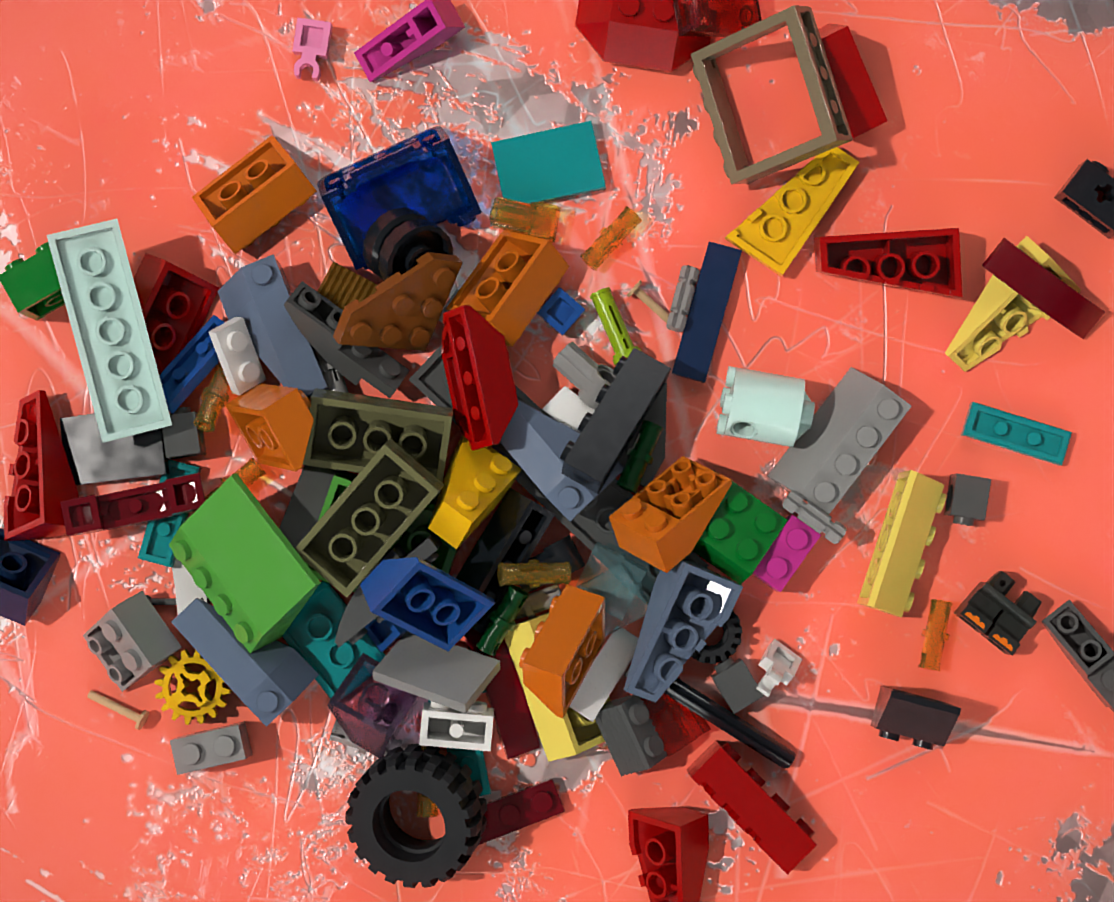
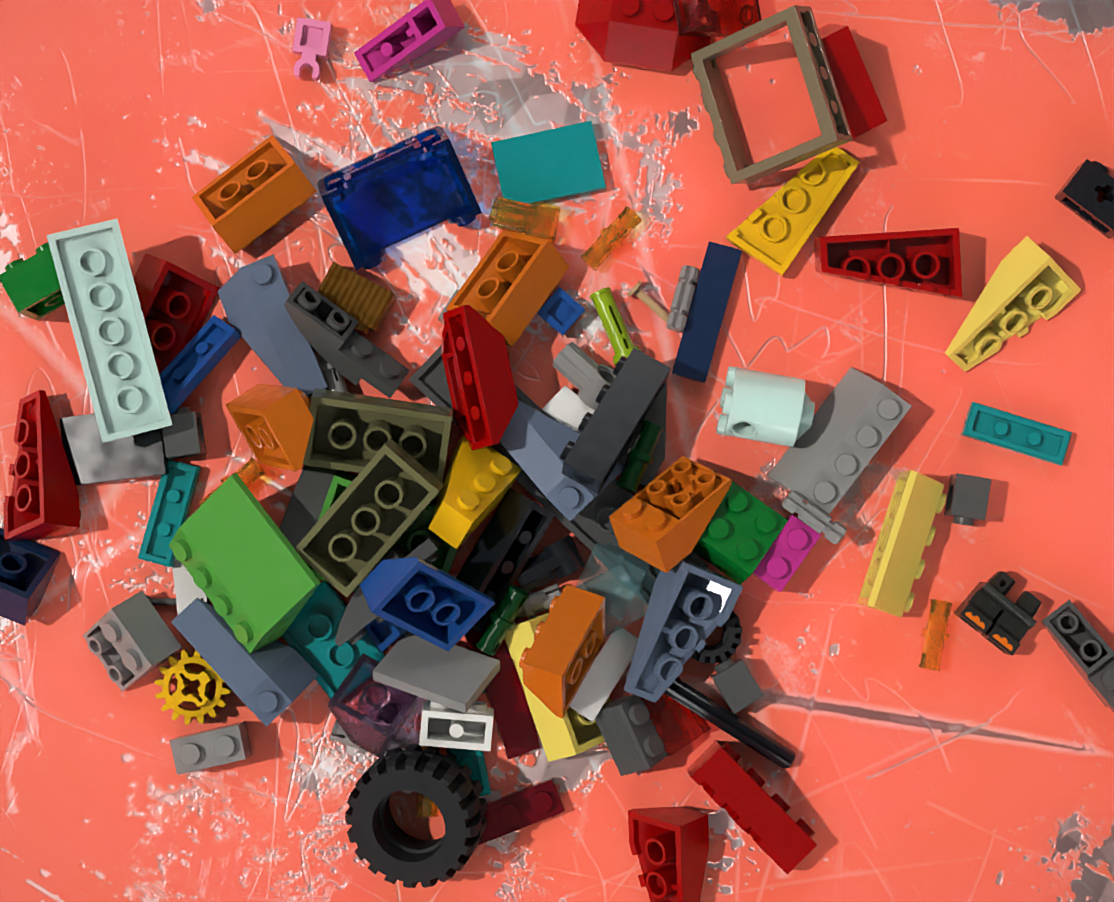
dark red slope [60,473,206,536] -> none
tan pin [87,690,149,730] -> none
clear yellow pin [193,363,230,432] -> none
white plate [208,317,266,395] -> none
dark orange plate [333,252,463,351] -> none
black wheel [363,207,453,281] -> none
clear yellow pin [497,560,571,588] -> none
white plate [756,638,802,697] -> none
black slope [871,686,961,750] -> none
dark red slope [982,238,1105,339] -> none

